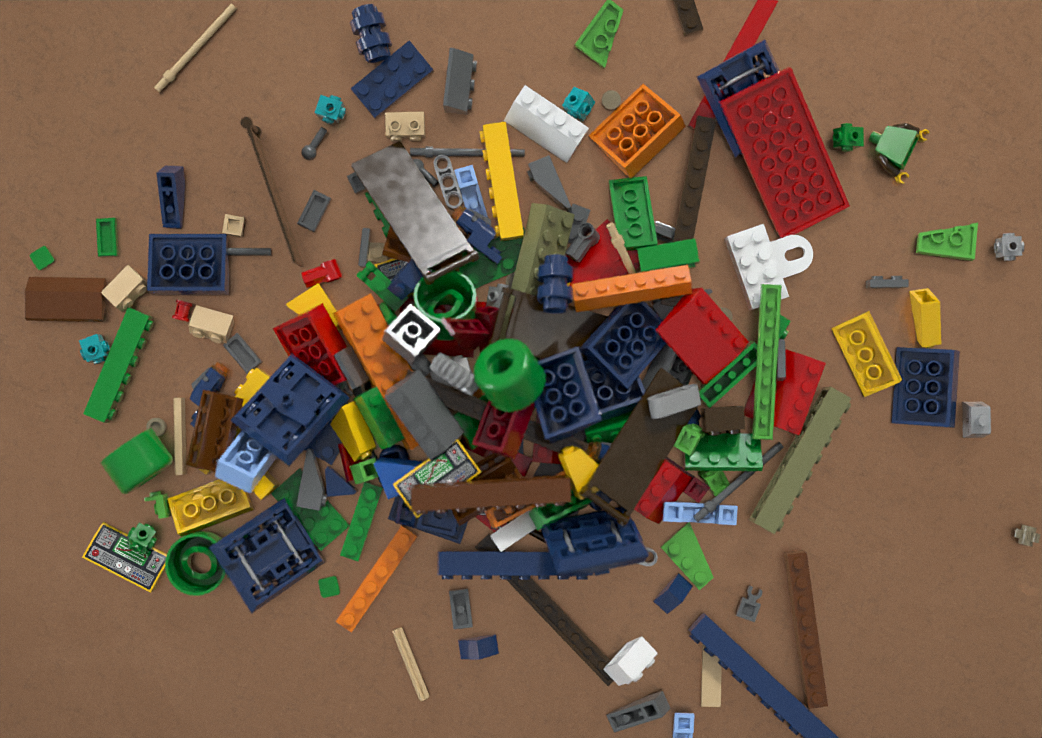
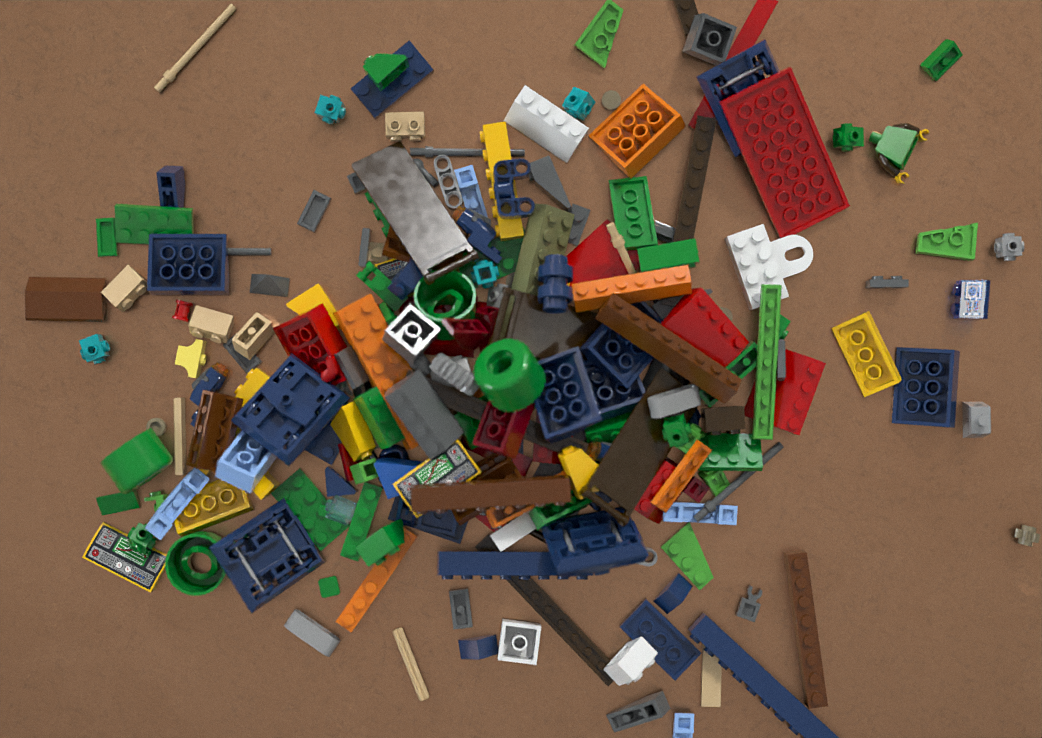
green piece [30,246,55,270] -> none
green brick [83,307,154,423] -> none
tan plate [222,214,246,237] -> none
dark brown flag [240,117,304,267] -> none
dark grey slope [296,448,327,510] -> none
dark grey bar [301,127,327,160] -> none
red piece [301,259,342,288] -> none
dark blue piece [350,4,392,63] -> none
dark grey slope [443,48,477,115] -> none
dark grey piece [565,223,600,263] -> none
olive brick [749,387,851,534] -> none
yellow slope [910,288,941,348] -> none
none -> green slope [96,489,140,516]
none -> green plate [114,204,194,244]
none -> light blue slope [145,468,210,540]
none -> light yellow brick [175,339,207,378]
none -> tan brick [232,312,274,360]
none -> dark grey slope [249,274,290,297]
none -> light grey beam [284,609,341,657]
none -> red arm [321,356,338,382]
none -> clear light blue brick [324,495,357,525]
none -> green slope [356,518,405,567]
none -> green slope [362,53,410,91]
none -> teal brick [471,260,500,289]
none -> dark blue beam [493,159,535,220]
none -> white brick [497,619,541,665]
none -> reddish brown brick [596,293,742,404]
none -> dark blue plate [619,599,702,681]
none -> orange tile [651,440,712,513]
none -> green brick [662,414,692,447]
none -> dark grey brick [682,13,737,65]
none -> green slope [920,39,963,81]
none -> clear blue slope [951,280,990,321]

